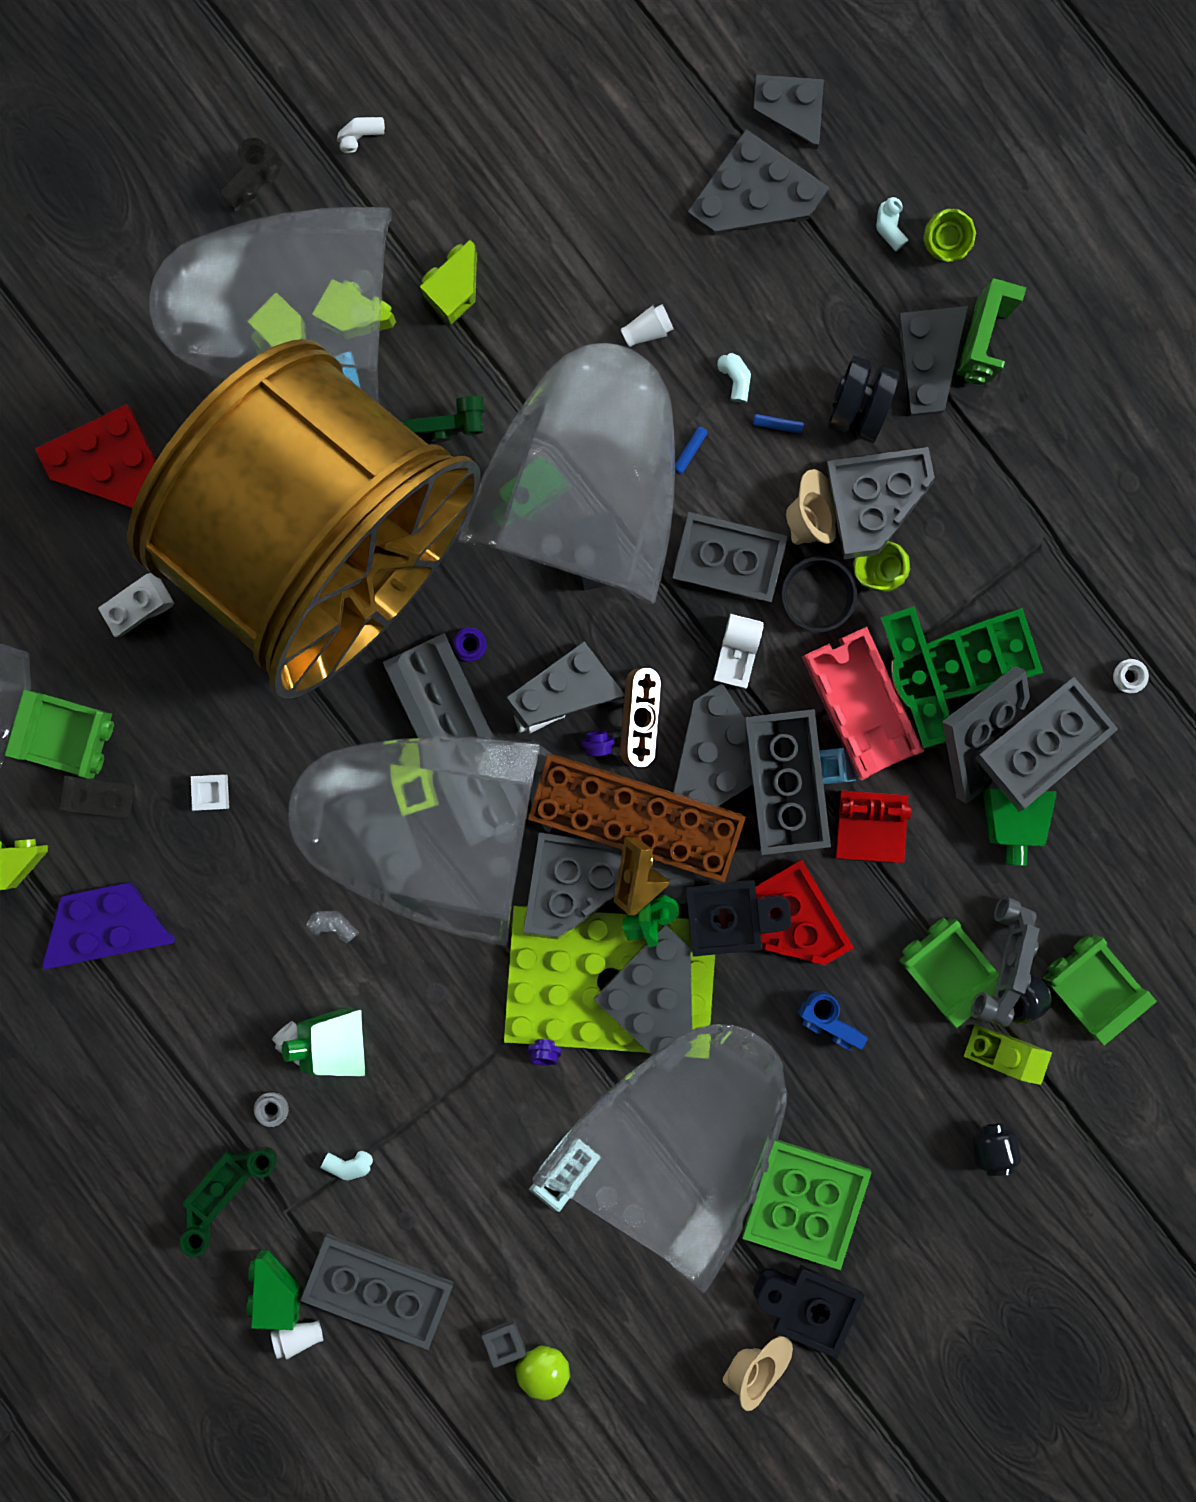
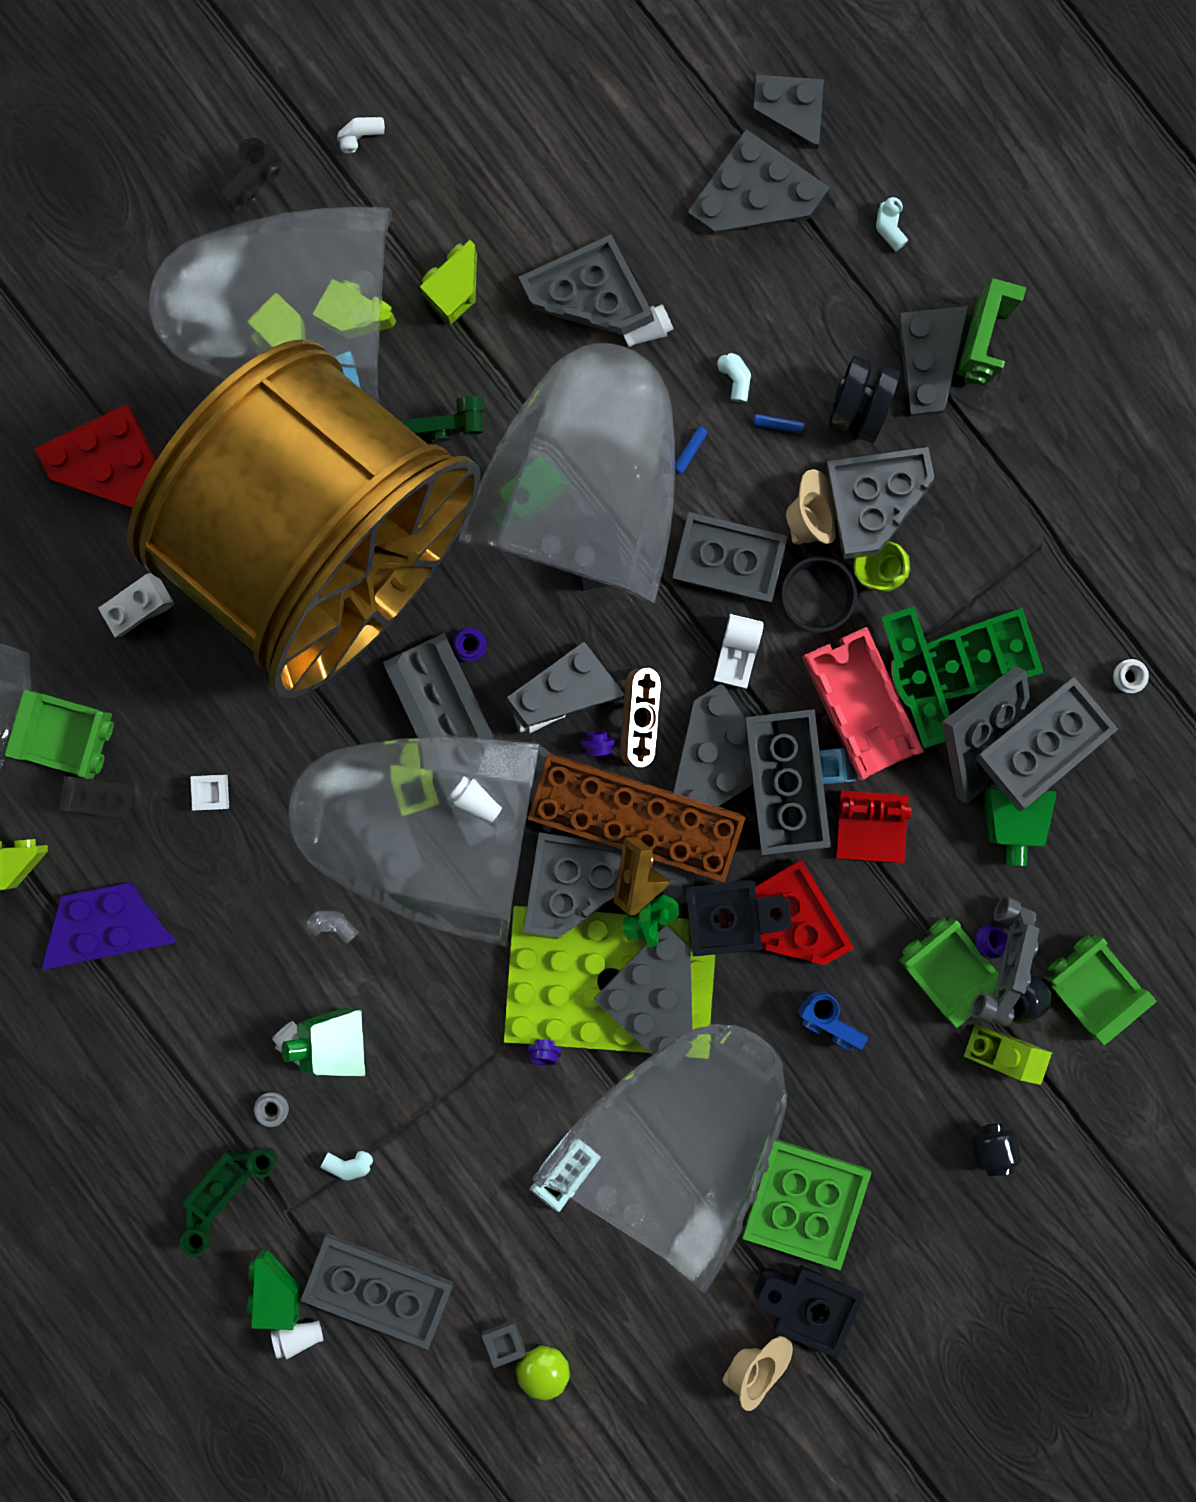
lime hair [923,209,976,262] -> none
none -> white cone [448,776,502,824]
none -> dark grey plate [519,234,654,335]
none -> dark purple plate [975,925,1008,960]

